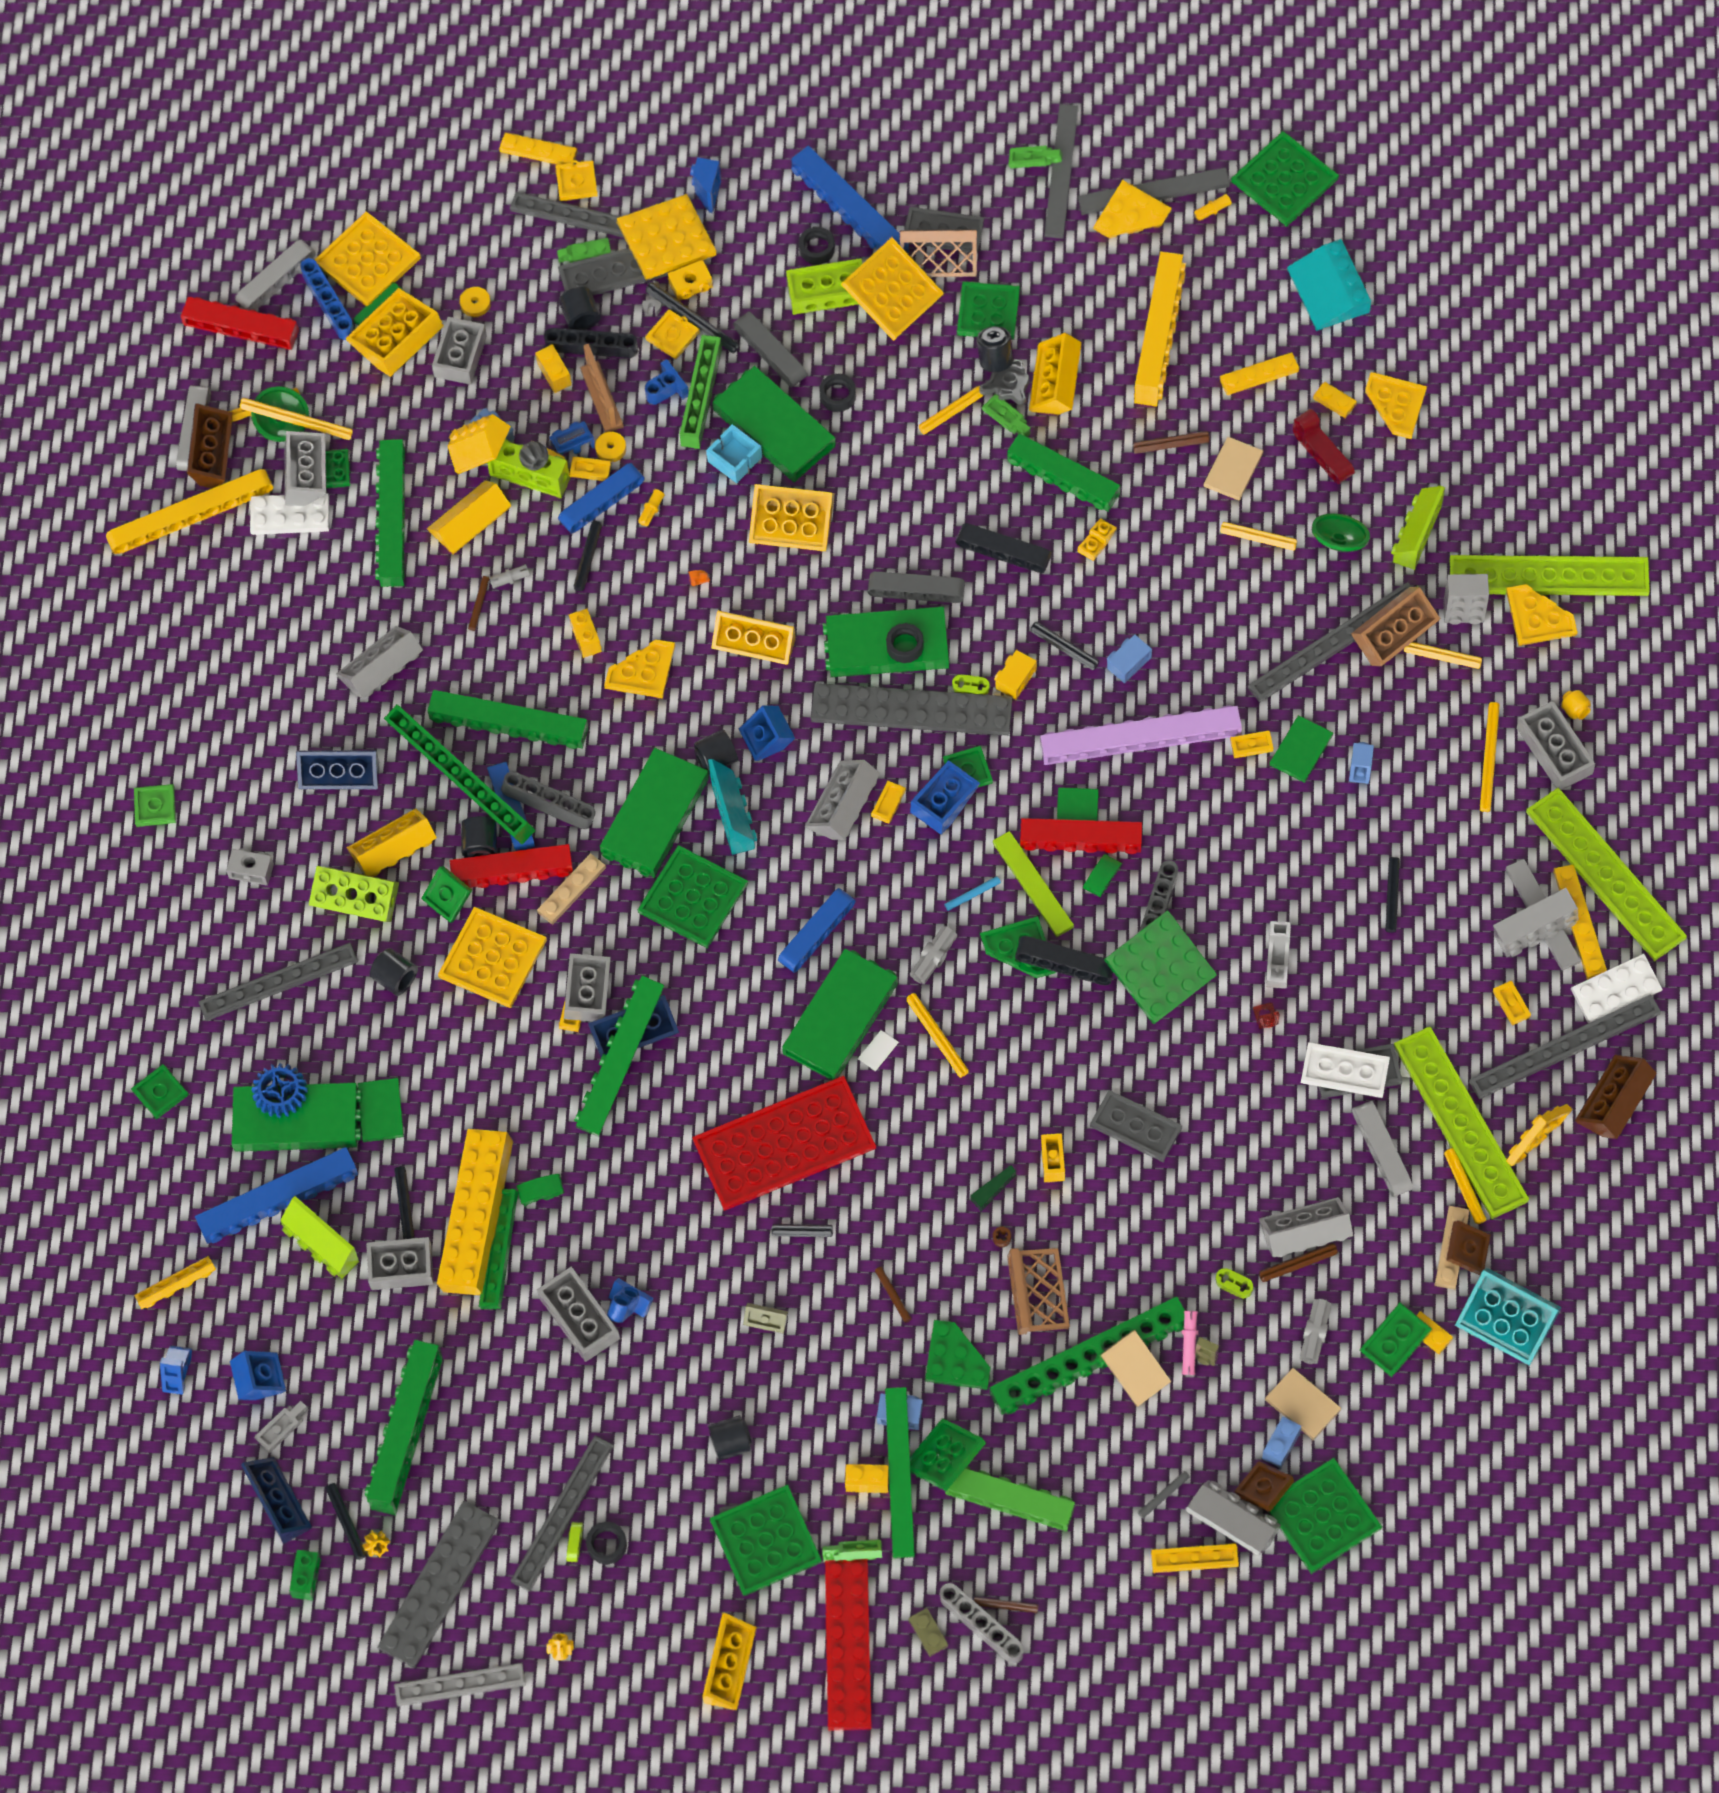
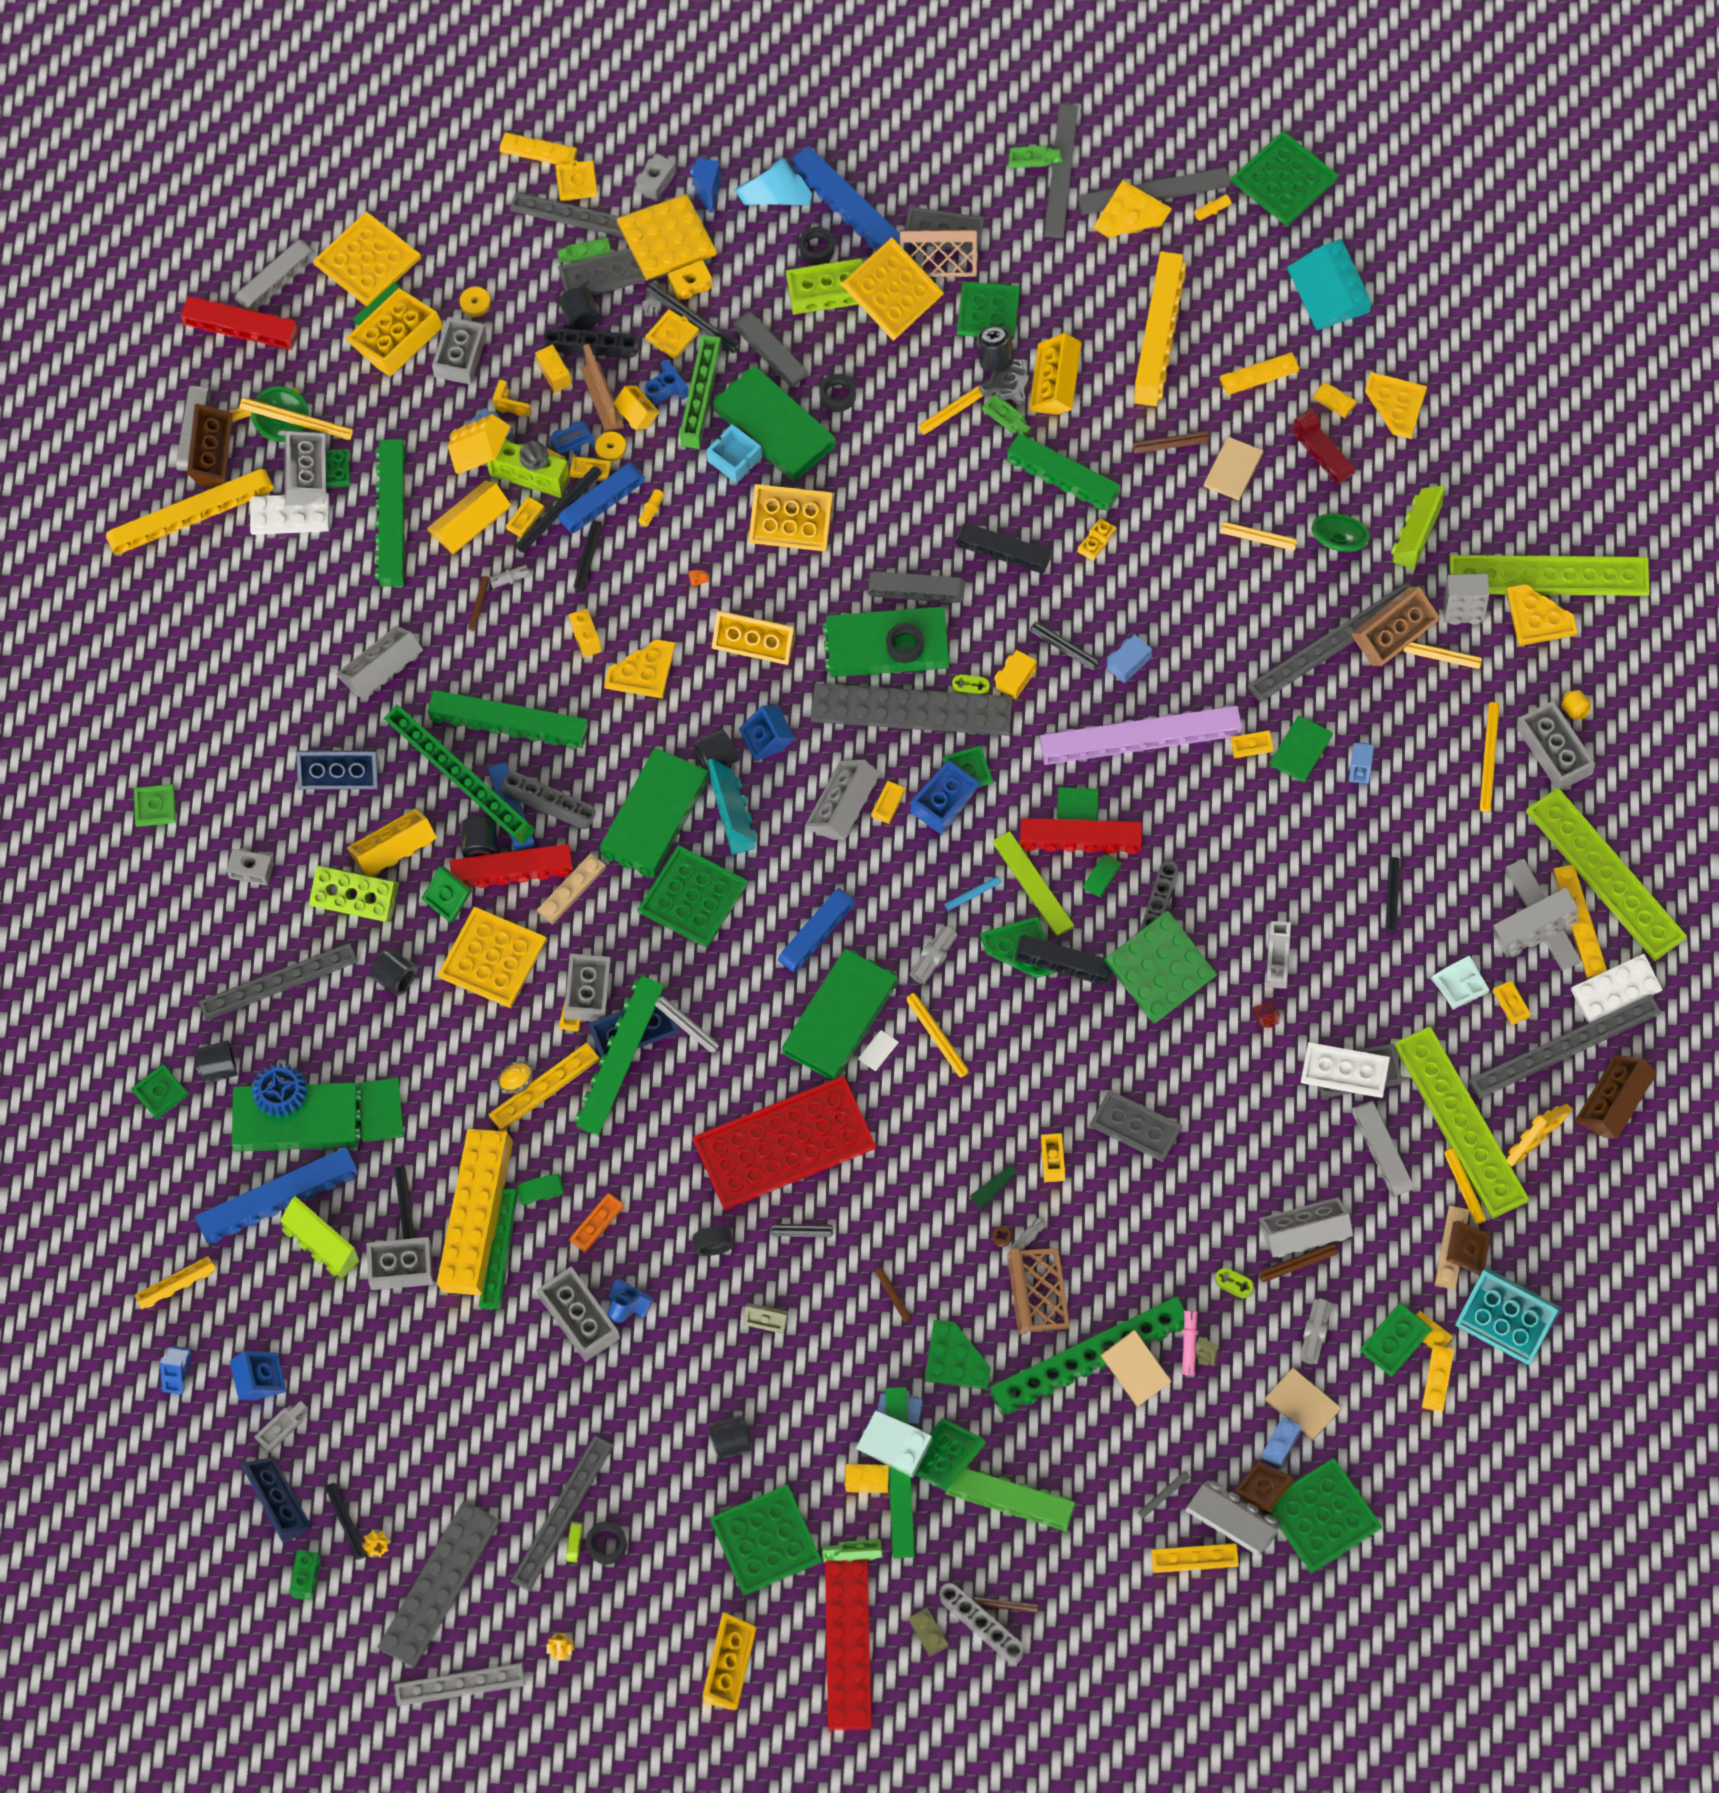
blue beam [300,258,354,340] -> none
green brick [365,1340,443,1516] -> none
none -> black piece [195,1040,238,1084]
none -> yellow plate [488,1043,600,1132]
none -> yellow bracket [492,380,532,417]
none -> yellow piece [497,1061,533,1094]
none -> yellow plate [506,497,544,538]
none -> black axle [515,466,602,553]
none -> orange tile [569,1193,625,1253]
none -> yellow brick [613,386,659,430]
none -> light grey brick [635,154,676,201]
none -> light grey axle [655,997,719,1052]
none -> black tyre [692,1227,734,1256]
none -> medium azure panel [735,158,812,206]
none -> light aqua slope [856,1411,932,1478]
none -> light grey axle [1012,1218,1045,1251]
none -> yellow plate [1422,1345,1454,1412]
none -> light aqua plate [1431,956,1490,1010]

